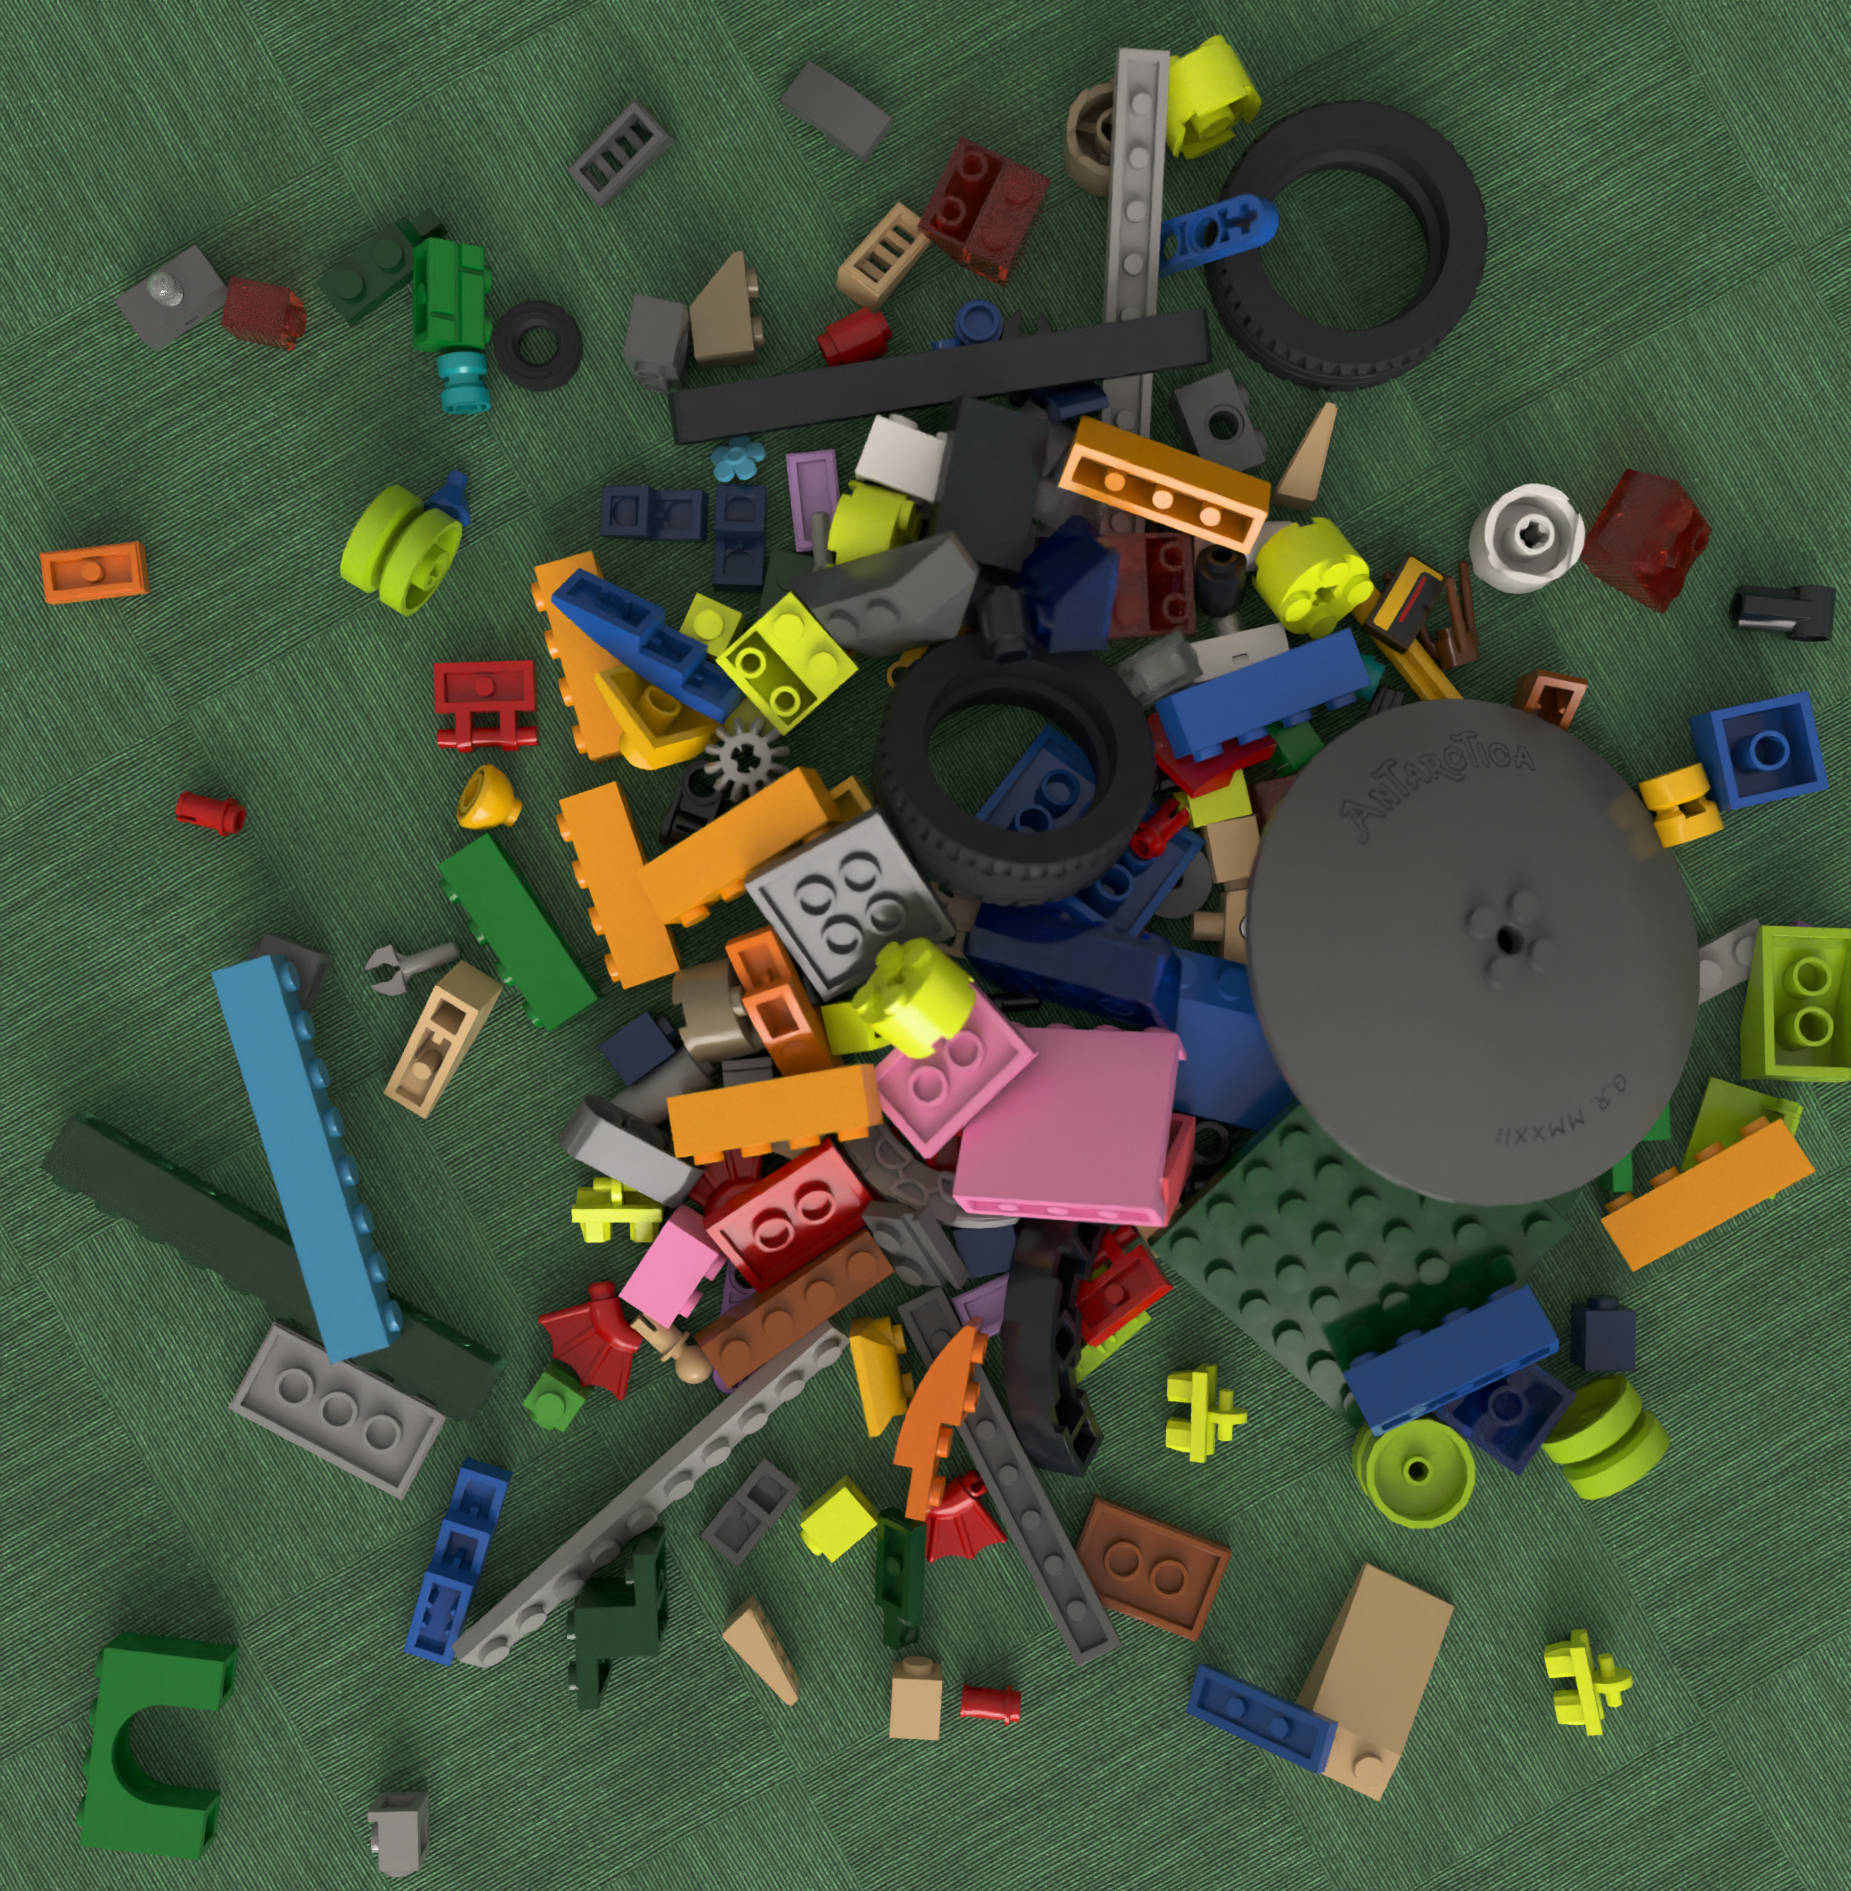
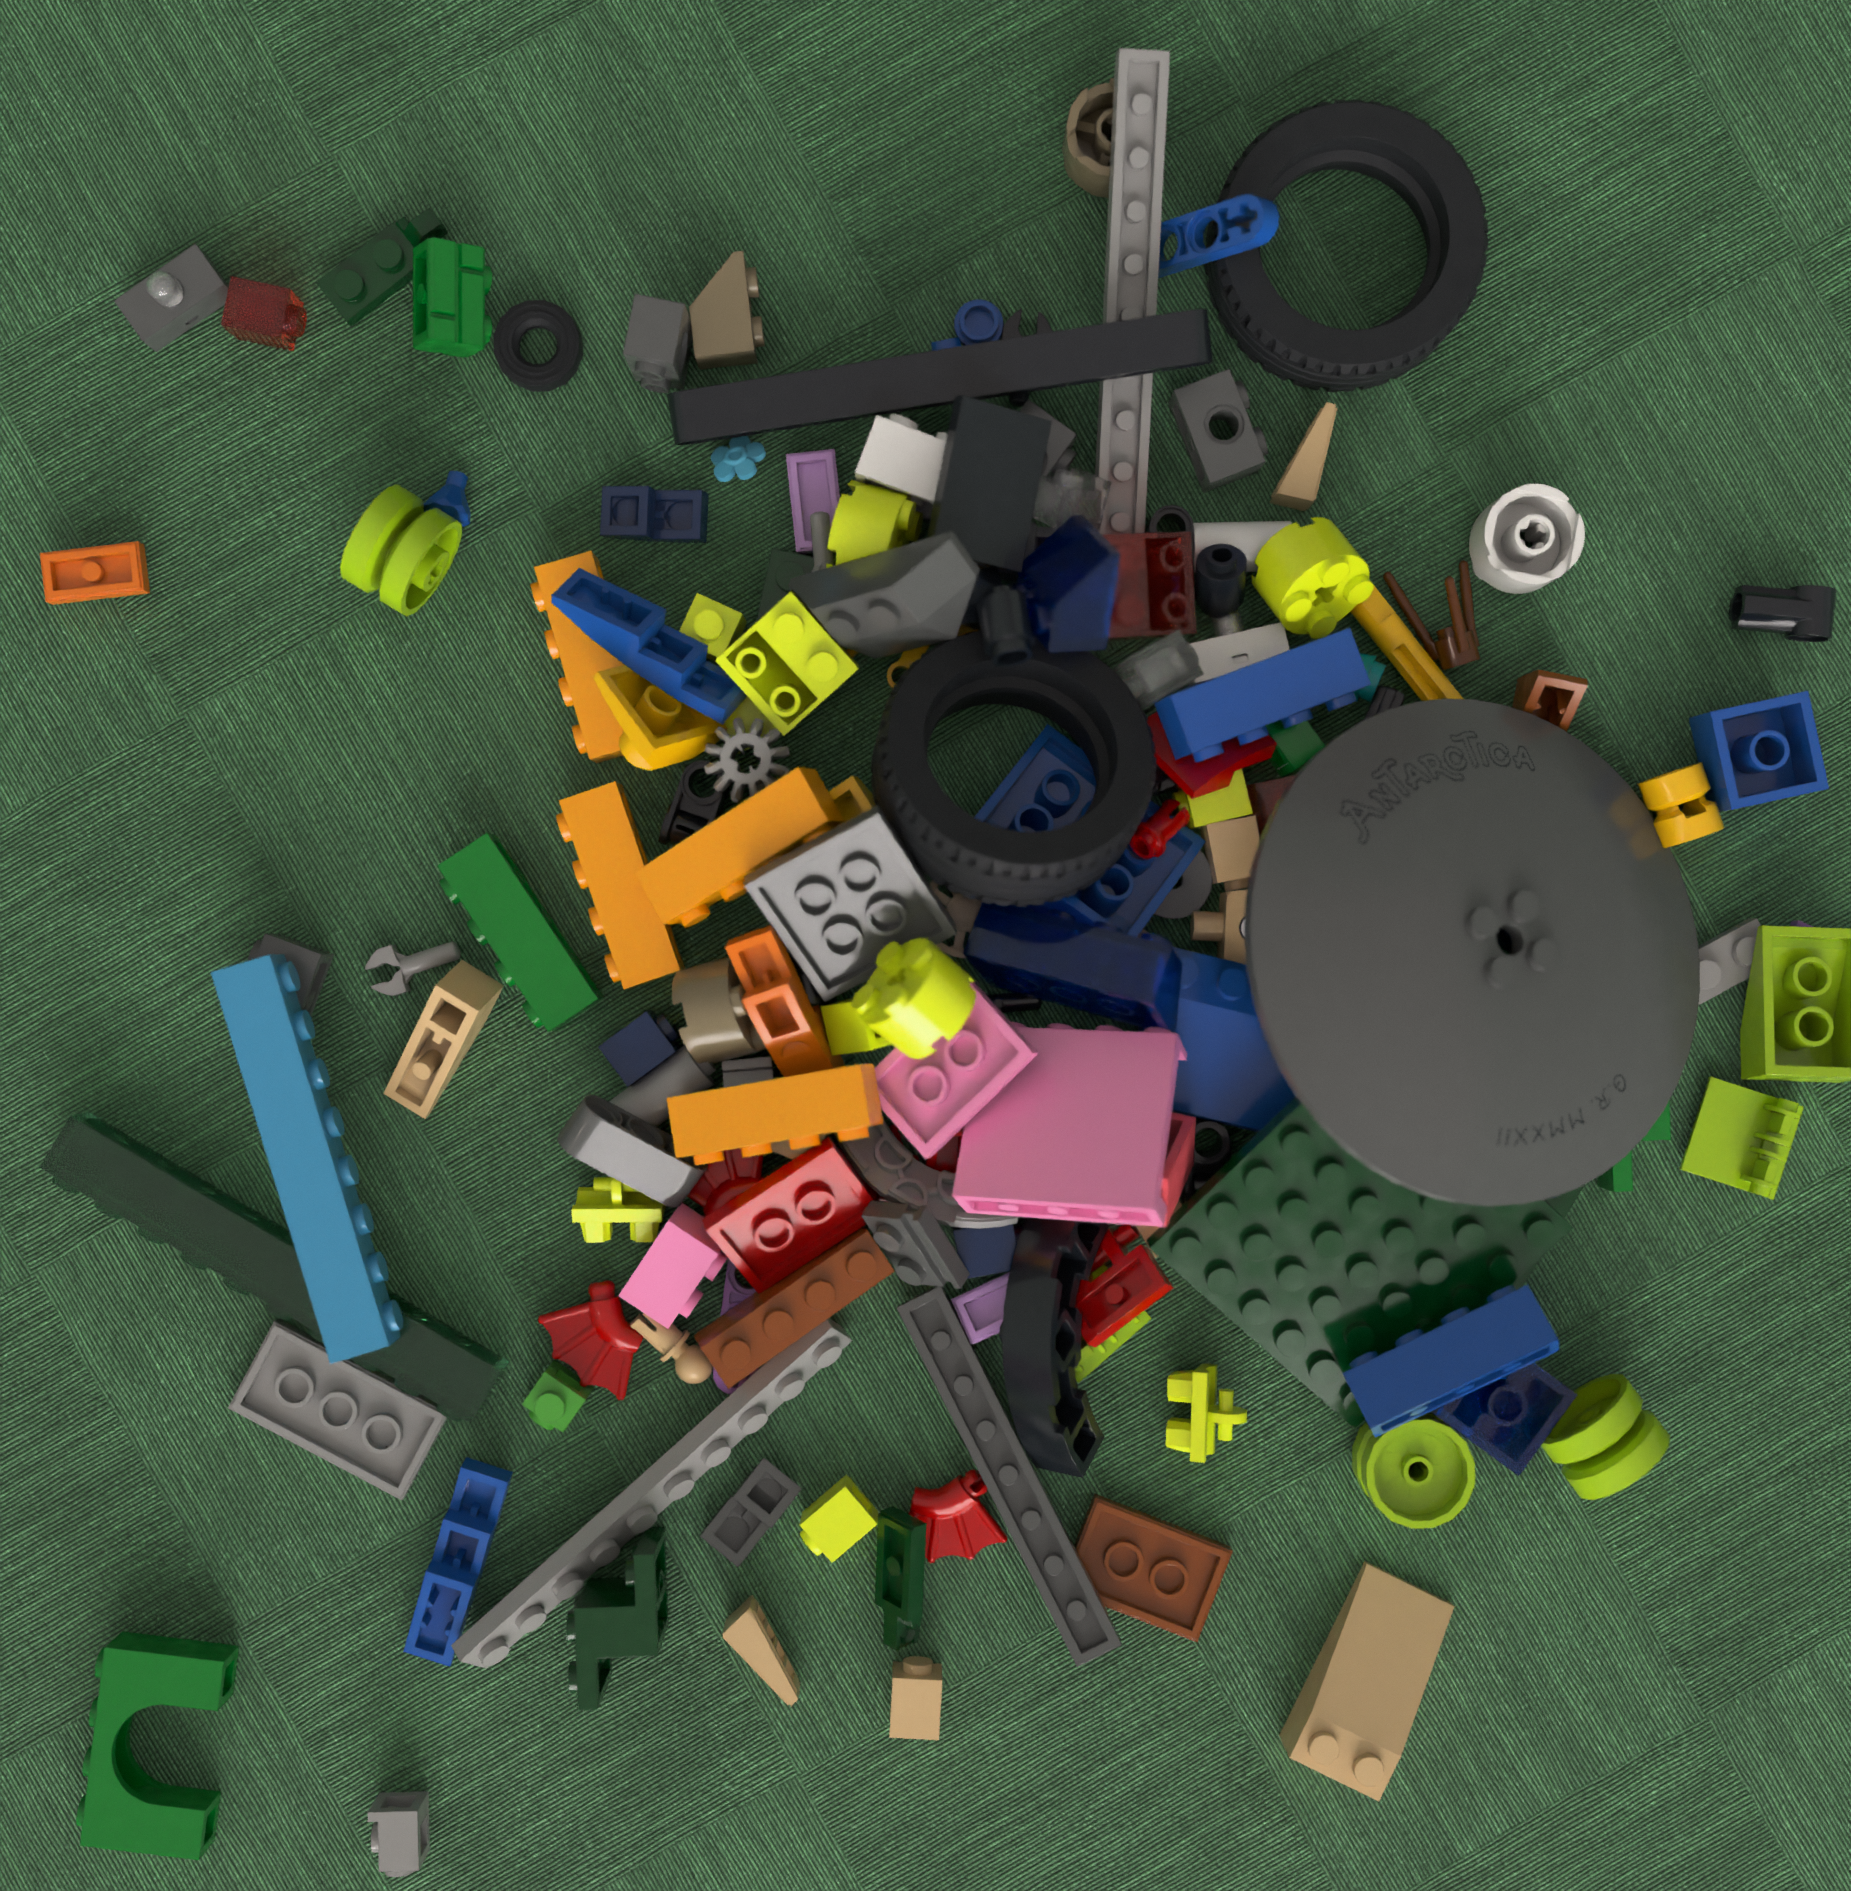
red pin [176,791,246,837] -> none
red plate [434,660,539,753] -> none
teal wheel [436,352,492,414] -> none
yellow brick [456,764,522,831] -> none
dark grey slope [567,98,677,208] -> none
dark blue slope [713,484,767,593] -> none
dark grey slope [780,61,894,163] -> none
red brick [816,306,893,367] -> none
tan slope [836,201,938,314] -> none
yellow slope [849,1316,916,1438] -> none
orange slope [893,1316,988,1521] -> none
clear red slope [917,136,1051,287] -> none
red pin [960,1684,1022,1726] -> none
dark blue slope [1030,382,1110,424] -> none
light orange brick [1058,415,1271,555] -> none
neon yellow brick [1165,35,1262,159] -> none
blue plate [1186,1663,1339,1774] -> none
slope [1360,551,1447,655] -> none
neon yellow hips [1544,1629,1633,1736] -> none
dark blue brick [1570,1295,1636,1371] -> none
clear red slope [1580,469,1713,614] -> none
light orange brick [1600,1115,1816,1272] -> none

